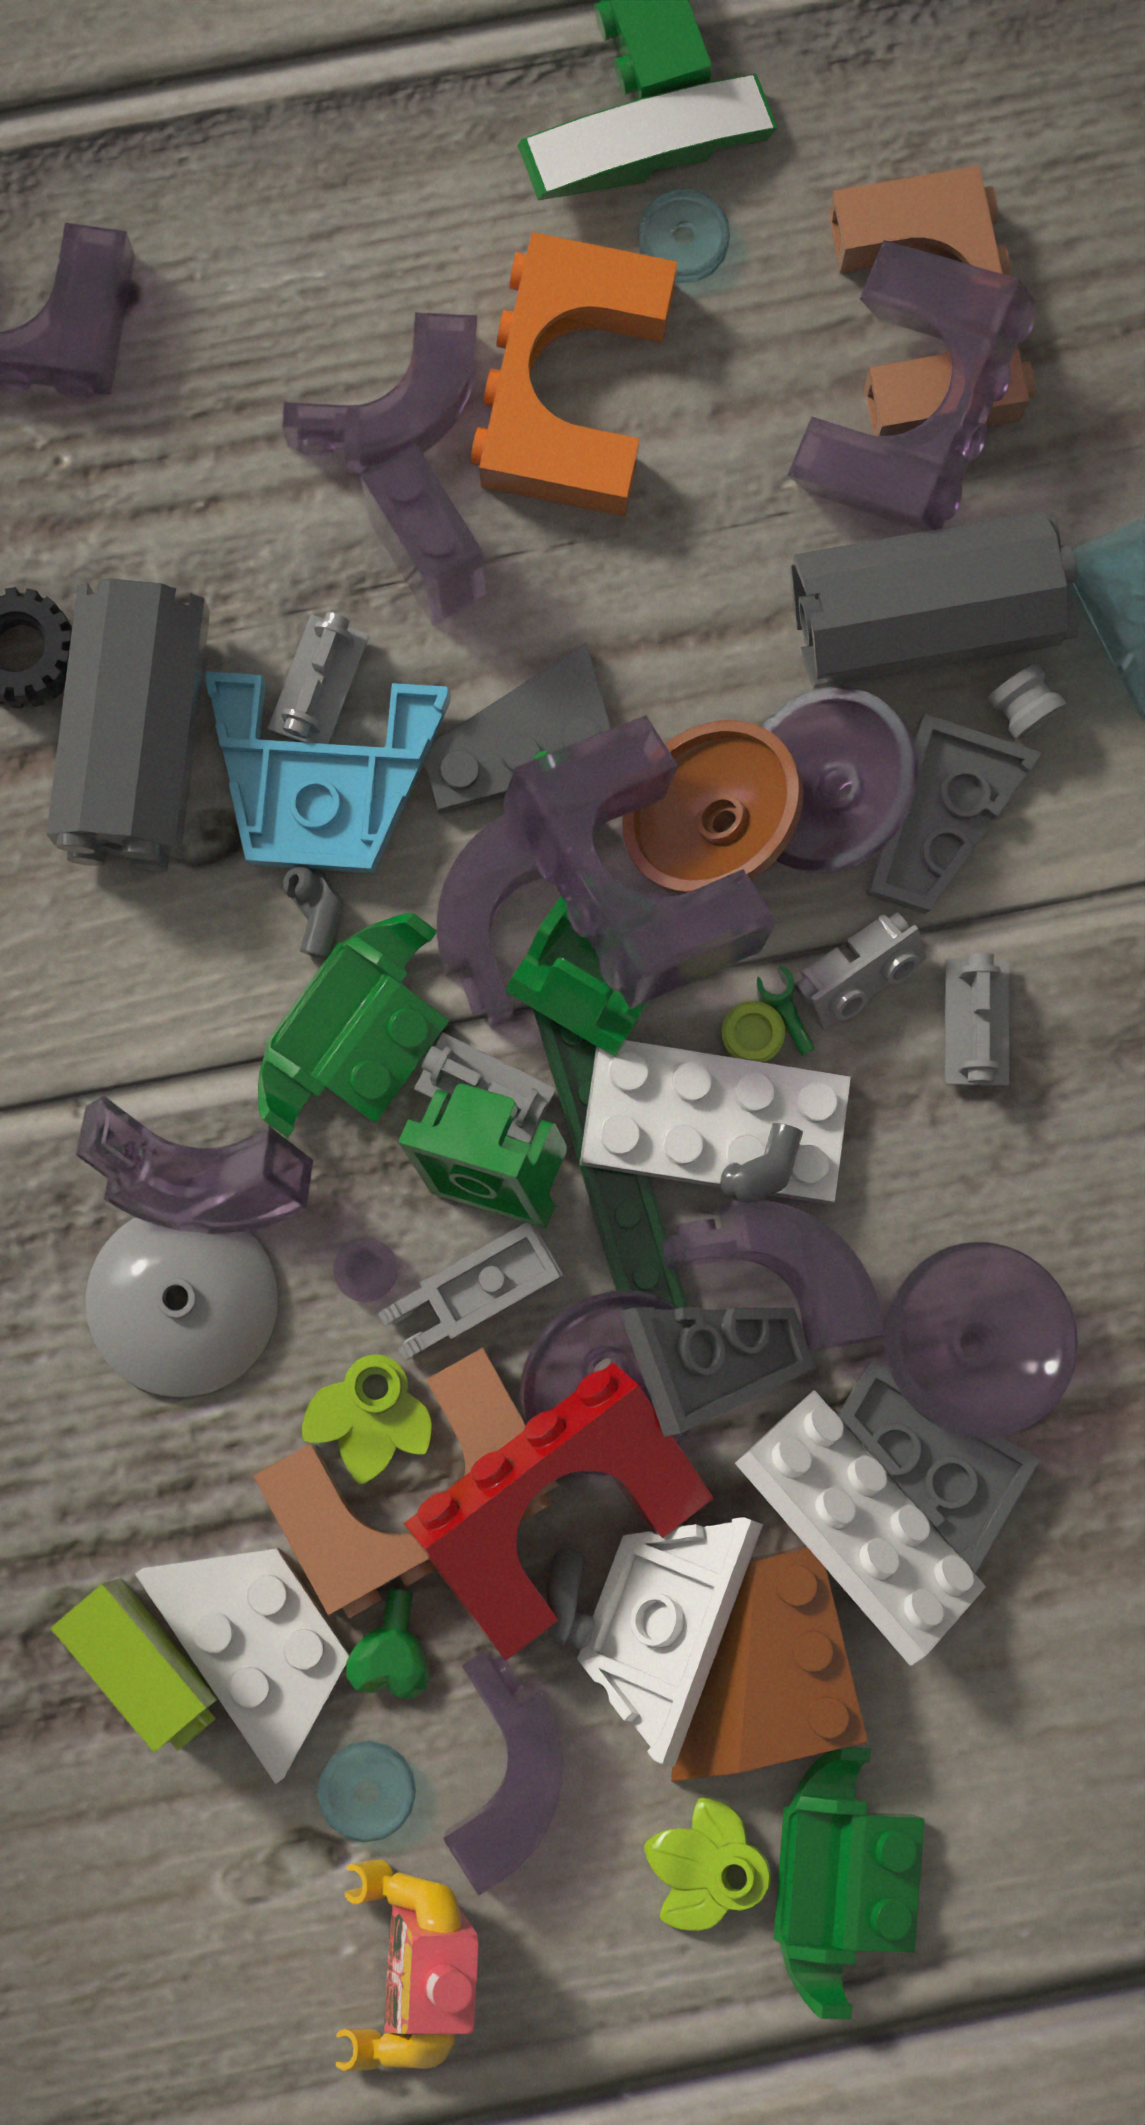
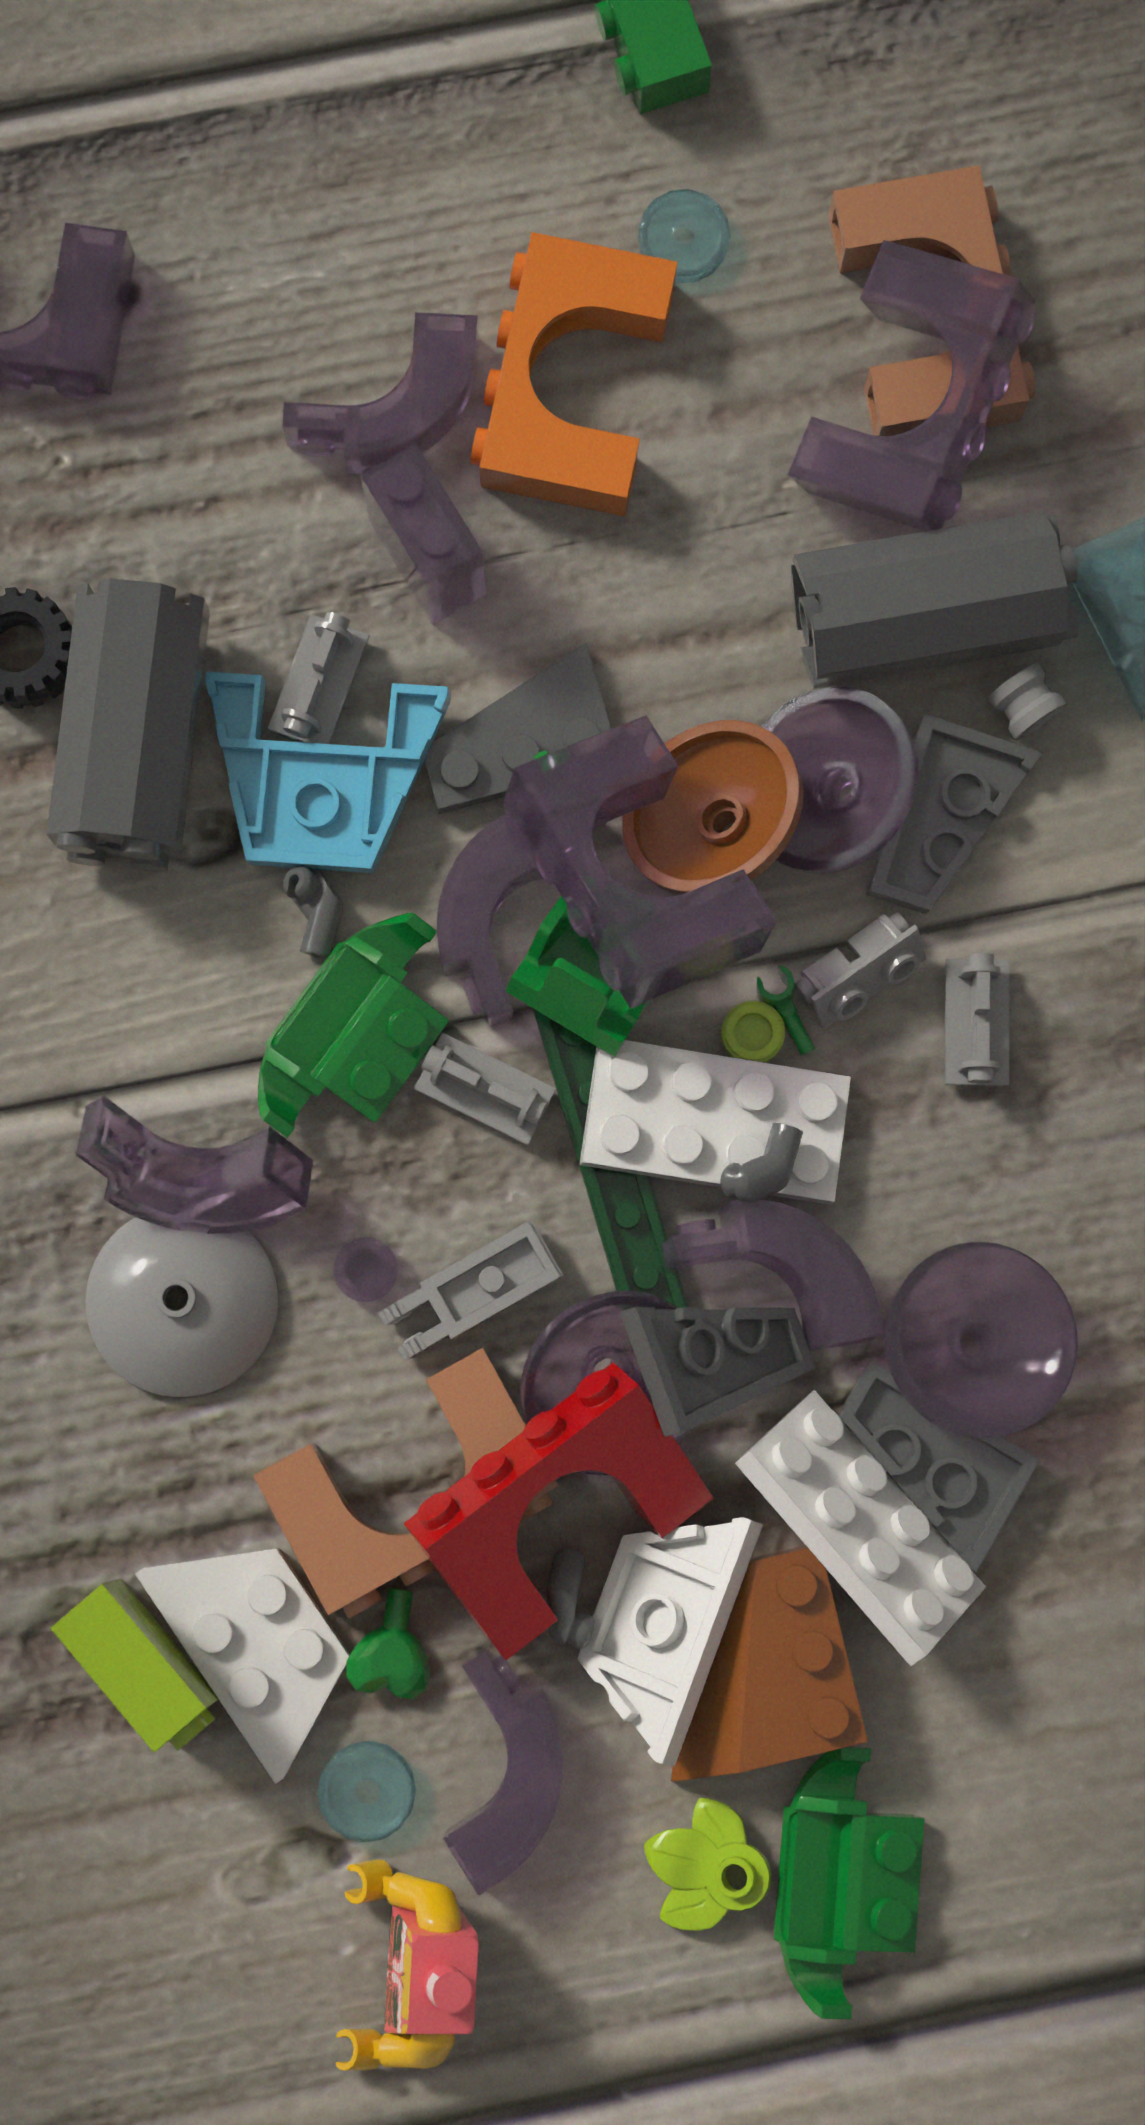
lime plate [302,1354,432,1484] -> none
green panel [398,1084,567,1229] -> none
white slope [517,73,777,201] -> none

